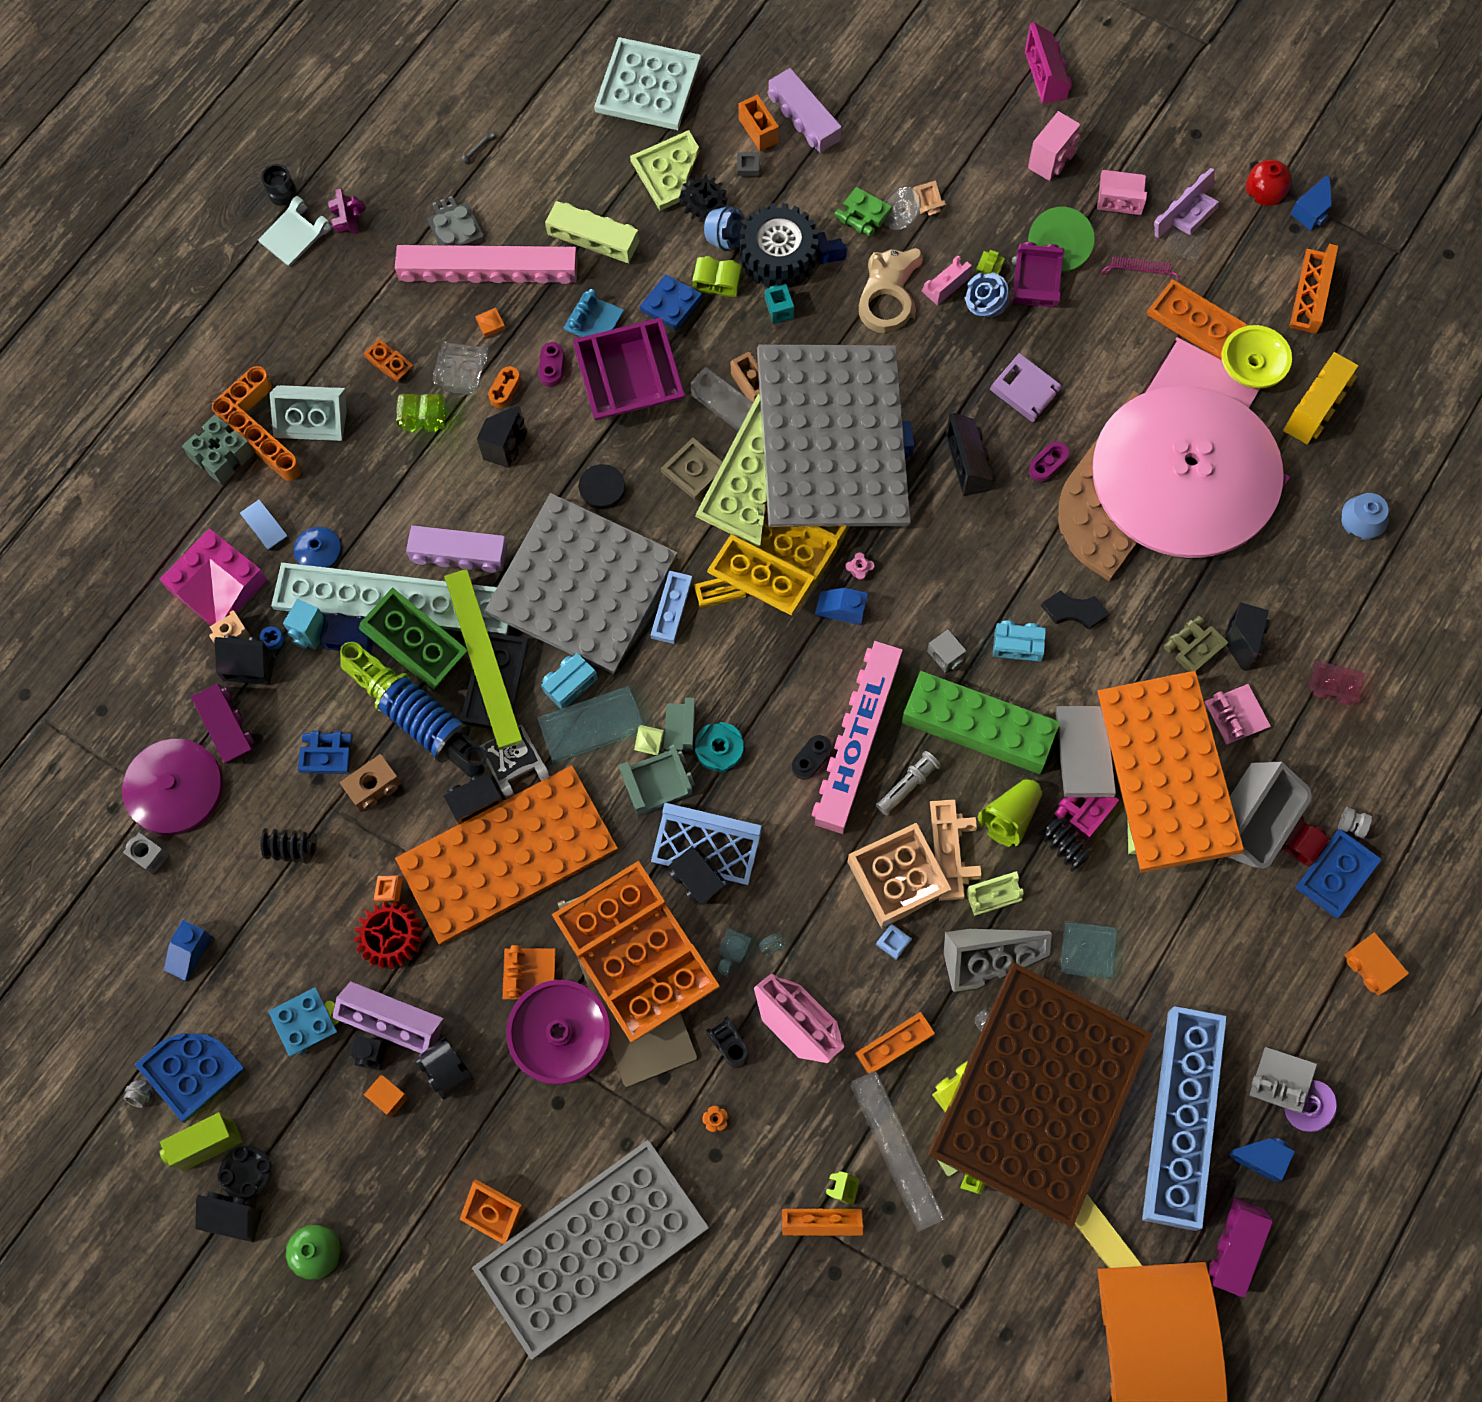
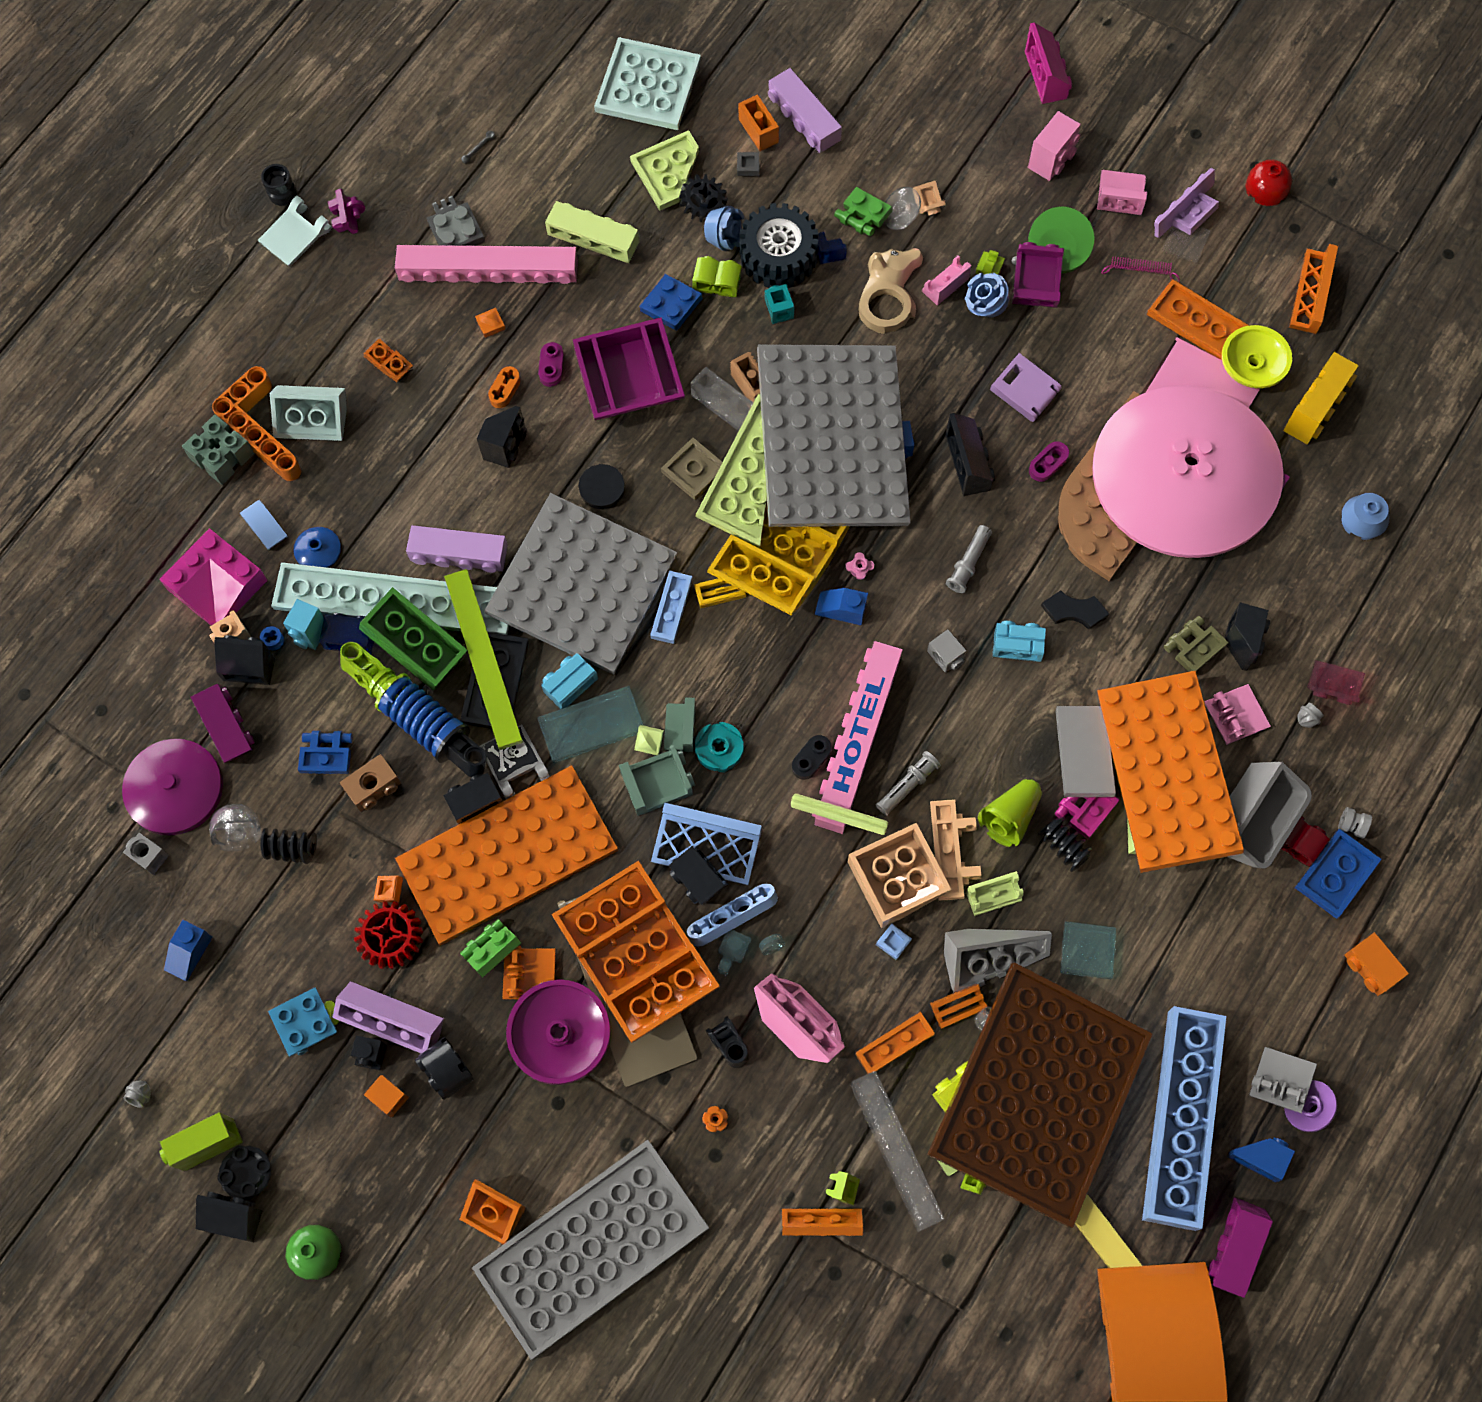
blue plate [135,1033,246,1123] -> none
clear neon green brick [396,394,446,431] -> none
clear slope [433,341,489,395] -> none
dark azure hinge [563,289,624,337] -> none
bright green brick [902,671,1060,774] -> none
blue slope [1291,176,1332,231] -> none
none -> clear cylinder [209,804,262,852]
none -> bright green plate [460,919,521,978]
none -> light blue beam [687,884,778,946]
none -> yellowish green axle [791,793,888,835]
none -> orange tile [930,983,988,1028]
none -> light grey pin [946,525,992,593]
none -> light grey plate [1297,702,1324,728]

